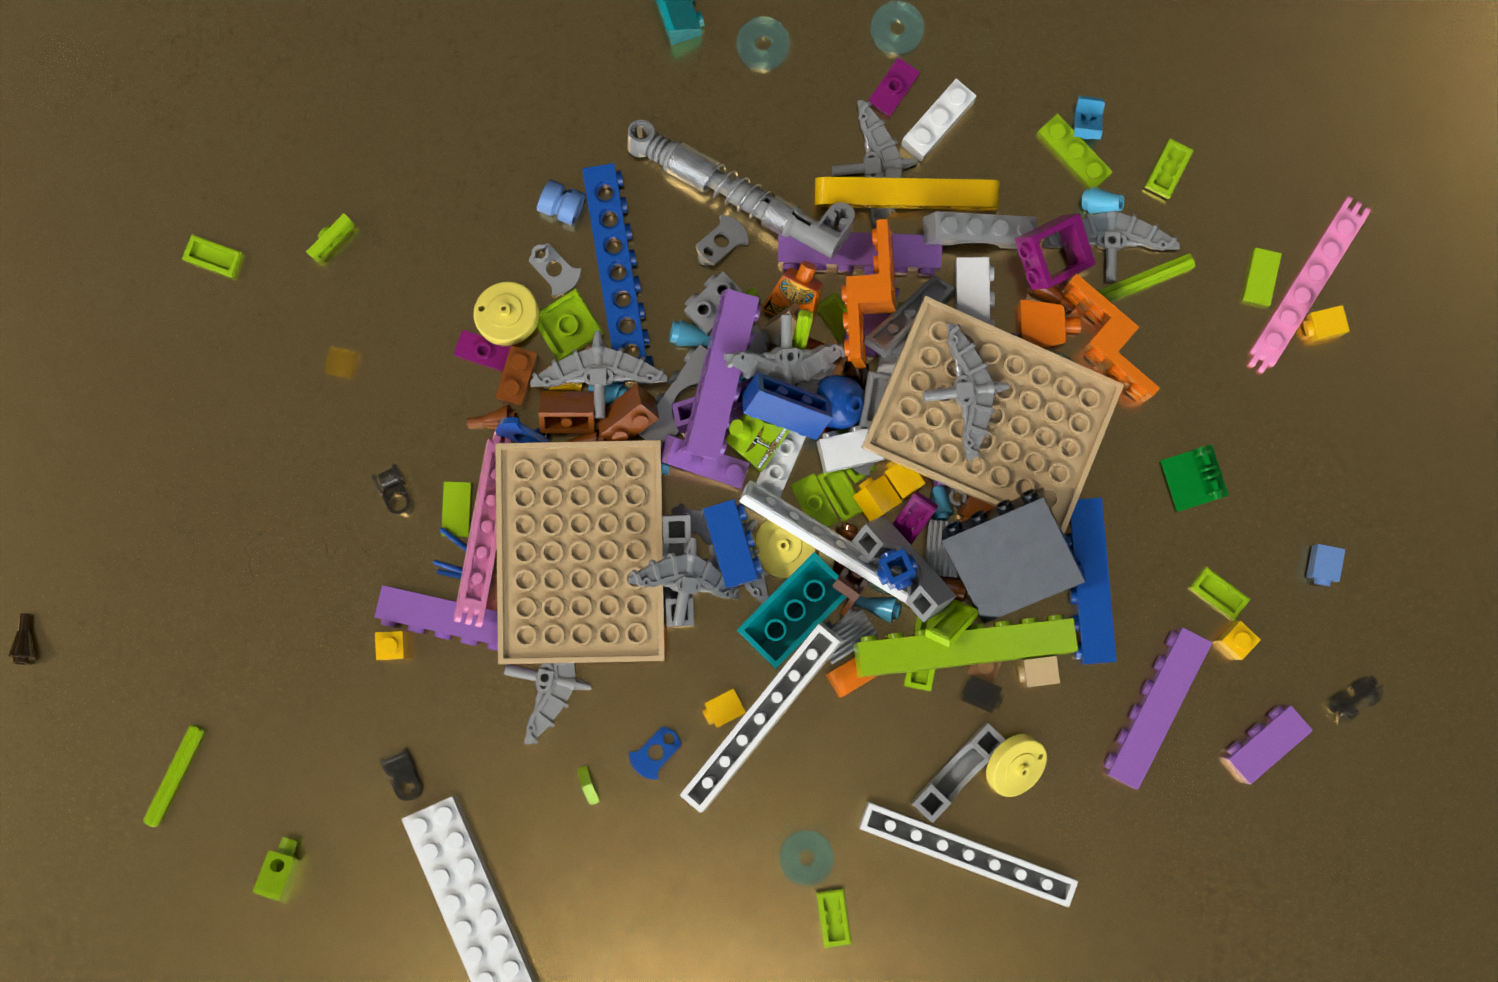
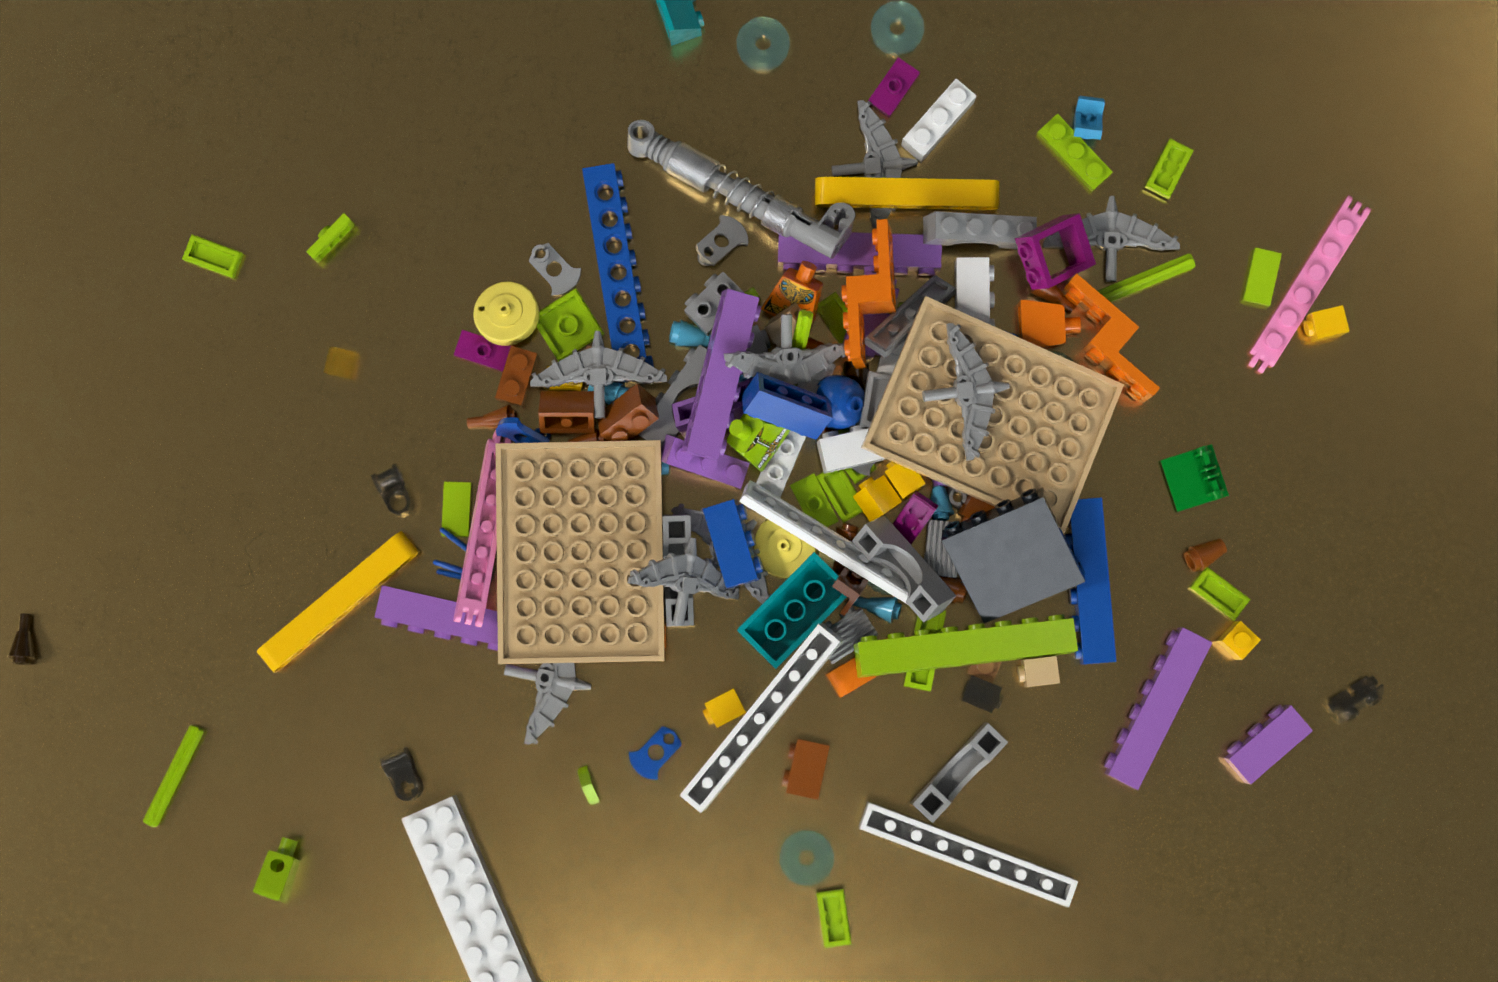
yellow brick [375,631,408,660] -> none
medium blue wheel [537,179,586,226] -> none
blue brick [876,548,918,591] -> none
lime tile [925,599,978,648] -> none
light yellow wheel [986,734,1047,797] -> none
medium azure cone [1082,187,1124,214] -> none
medium blue brick [1306,544,1345,586] -> none
none -> yellow beam [256,531,420,673]
none -> dark orange brick [781,738,830,800]
none -> dark orange cone [1184,538,1227,572]

